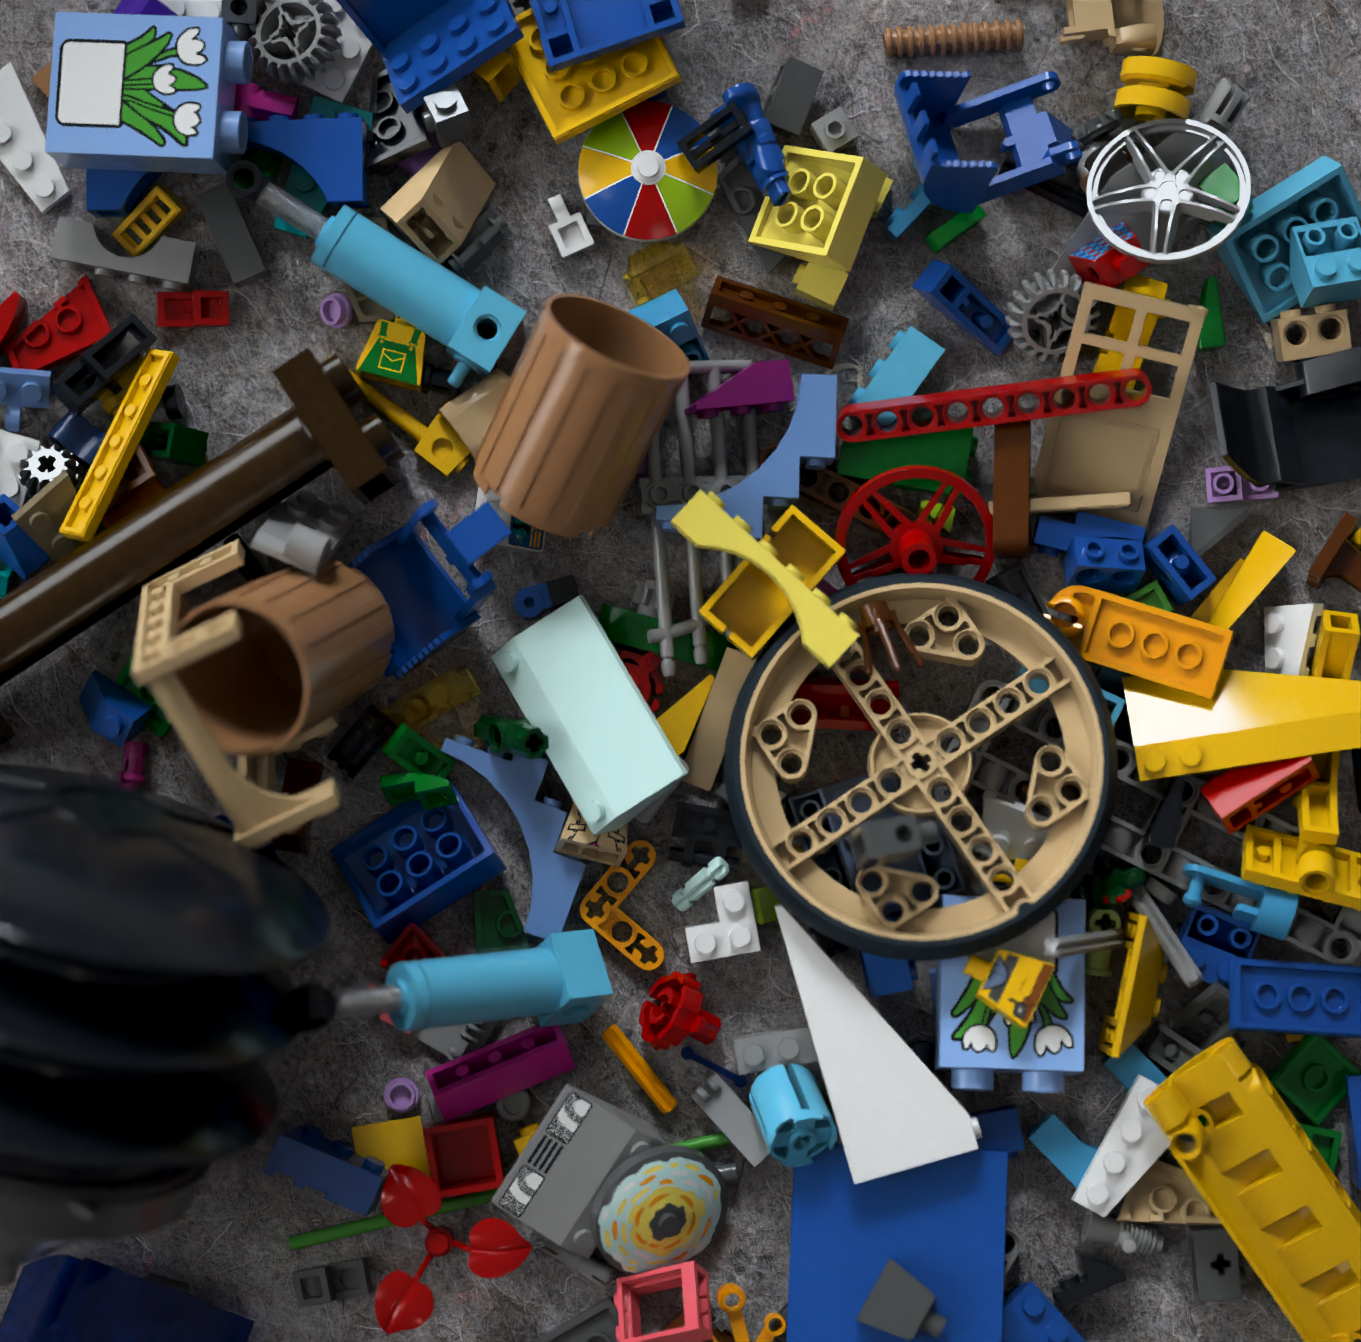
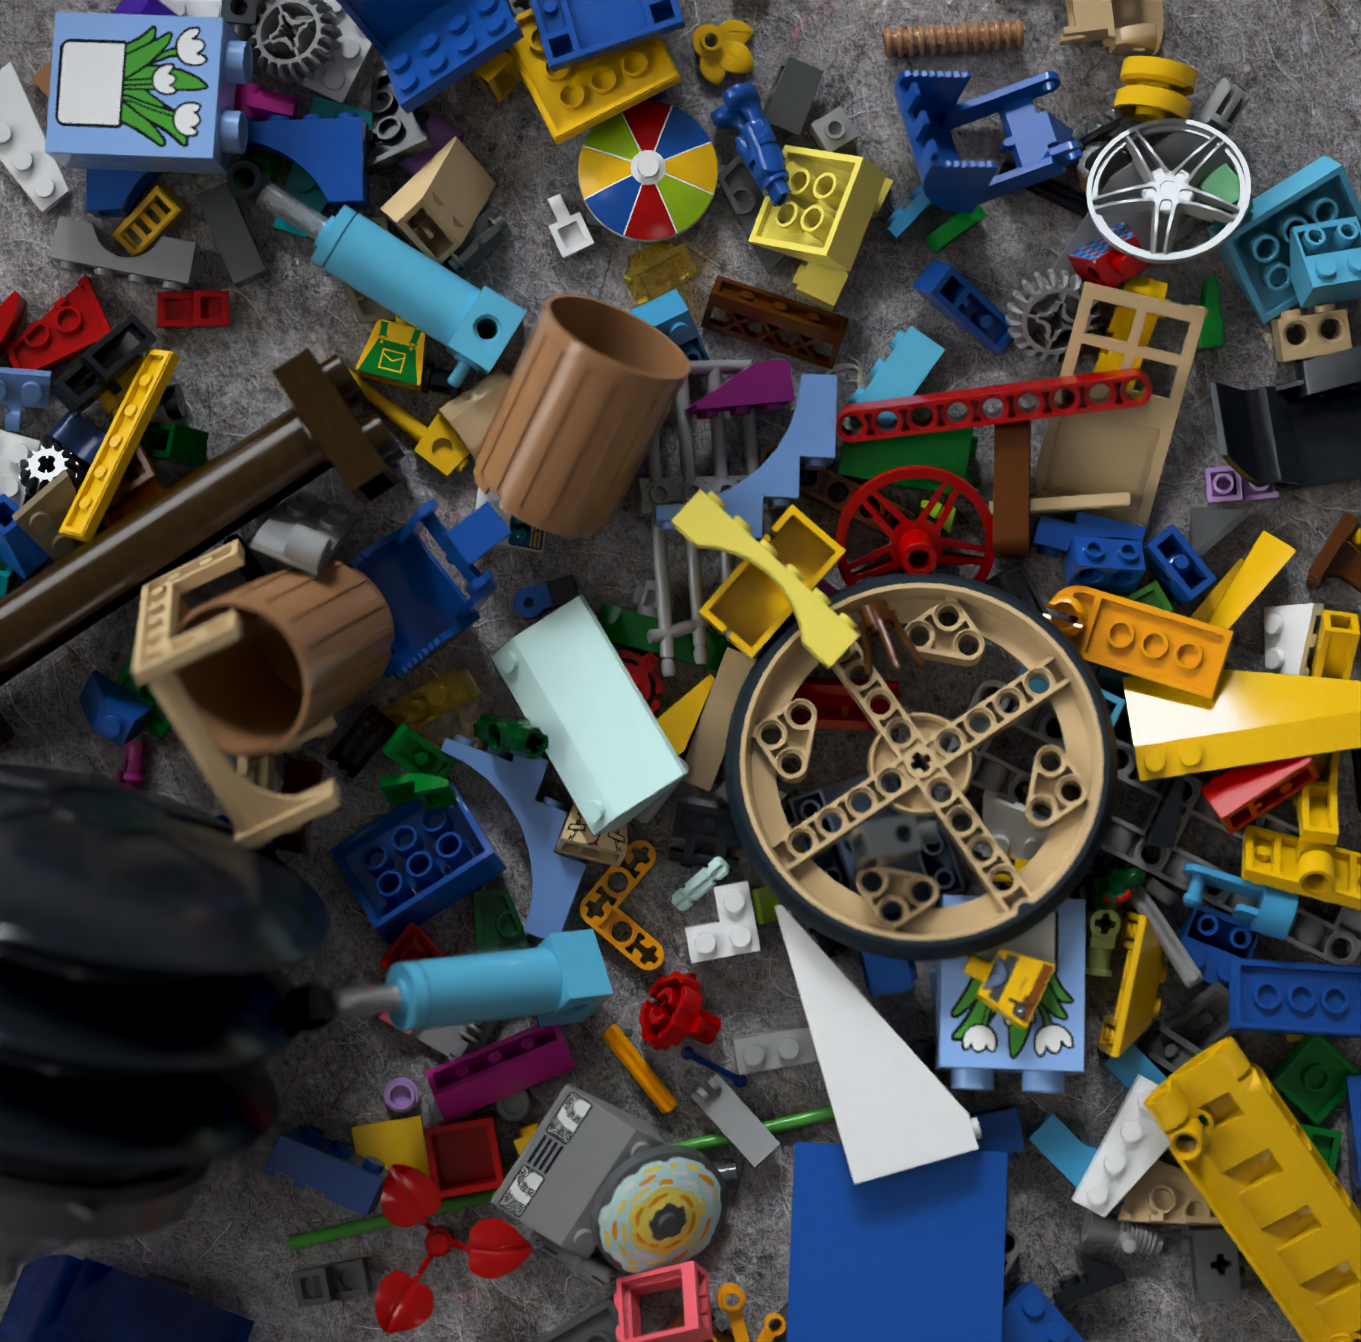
lavender plate [320,293,353,328] -> none
dark grey brick [421,85,473,148] -> none
black tile [676,101,755,174] -> none
medium azure cylinder [749,1063,837,1167] -> none
dark grey torso [856,1258,947,1341] -> none
light grey axle [1044,929,1126,958] -> none
none -> yellow plate [691,19,754,86]

